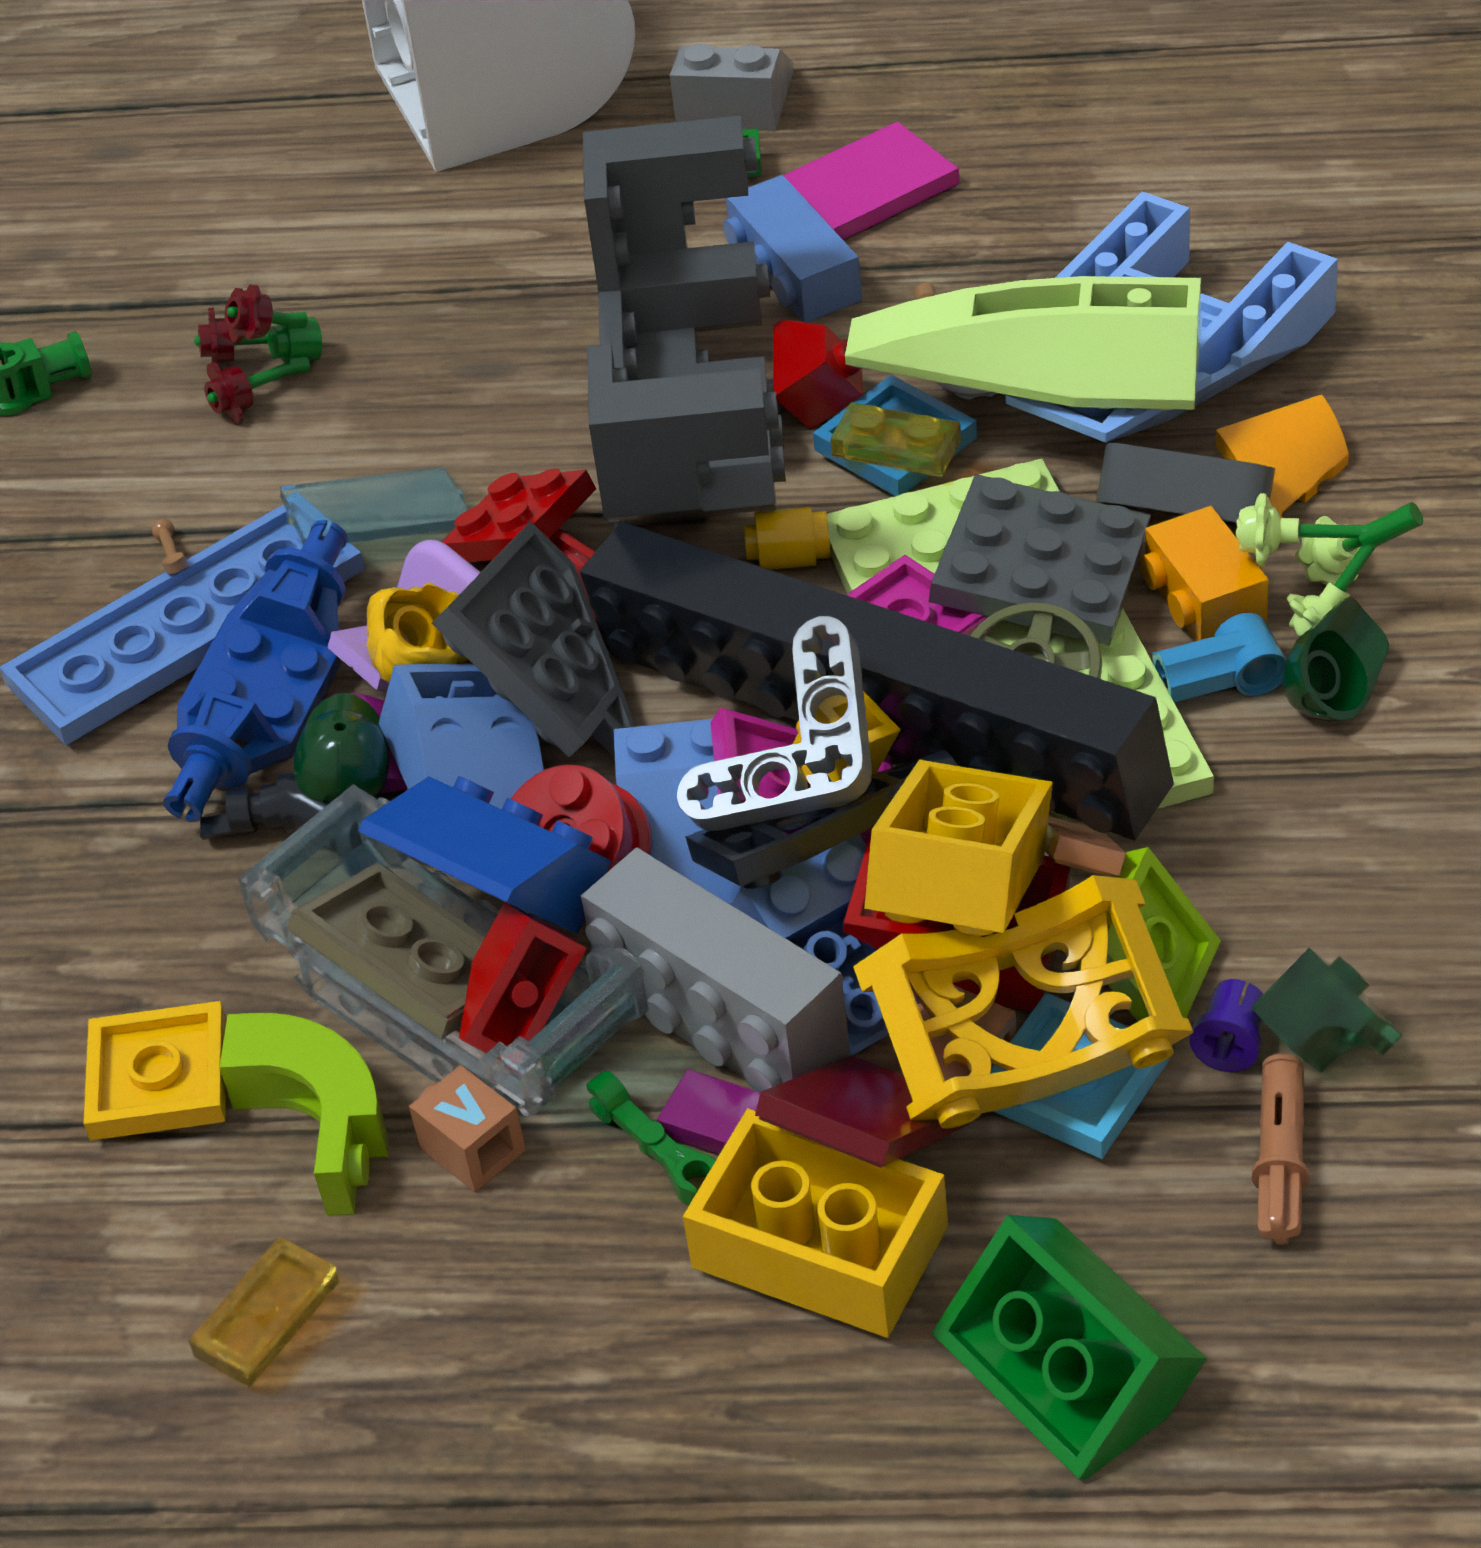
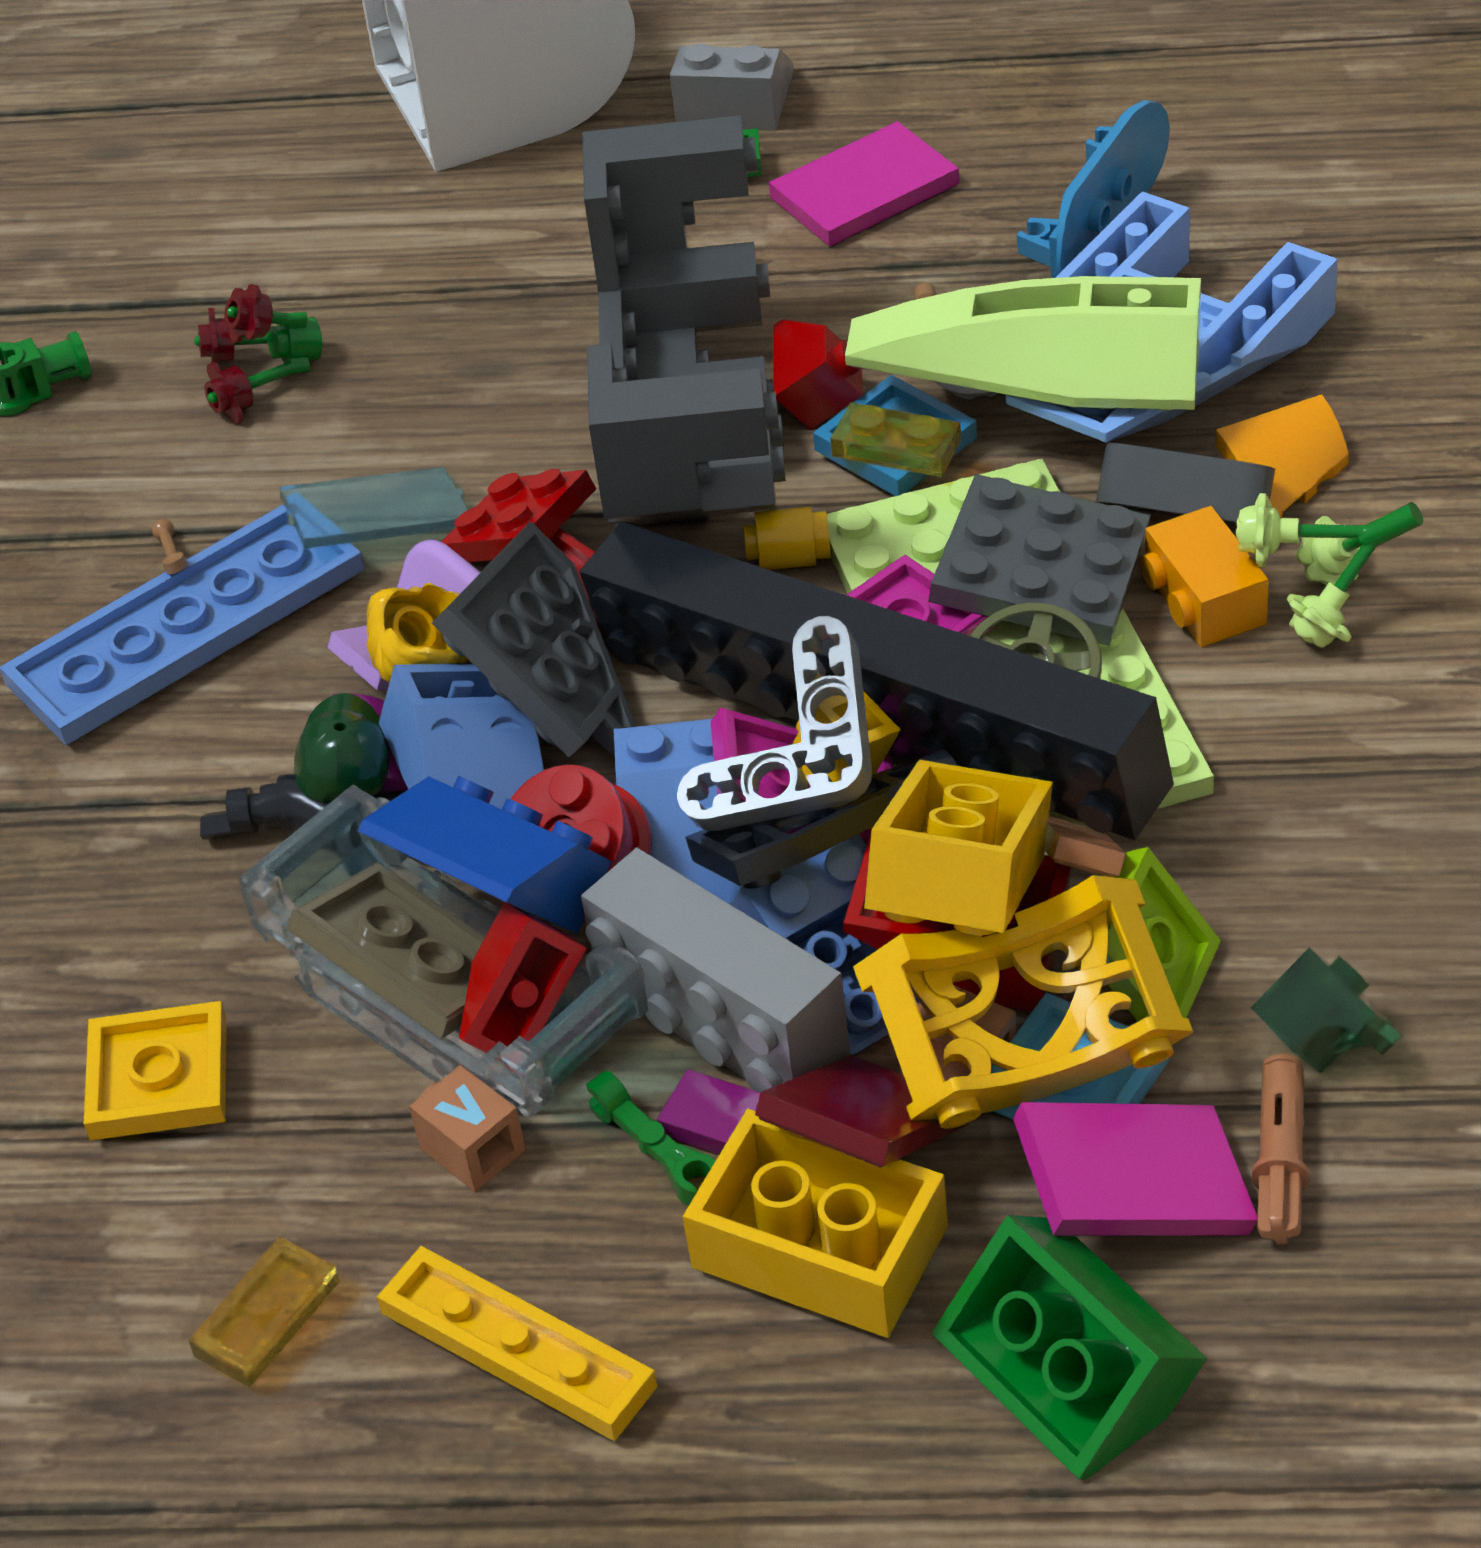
blue plate [163,519,348,822] -> none
lime arch [219,1013,389,1216] -> none
medium blue brick [723,174,862,323] -> none
dark azure piece [1153,613,1287,702] -> none
dark purple bush [1189,979,1267,1072] -> none
dark green cap [1283,597,1389,722] -> none
none -> yellow plate [377,1246,658,1442]
none -> dark pink tile [1013,1102,1258,1236]
none -> dark azure piece [1017,100,1170,278]

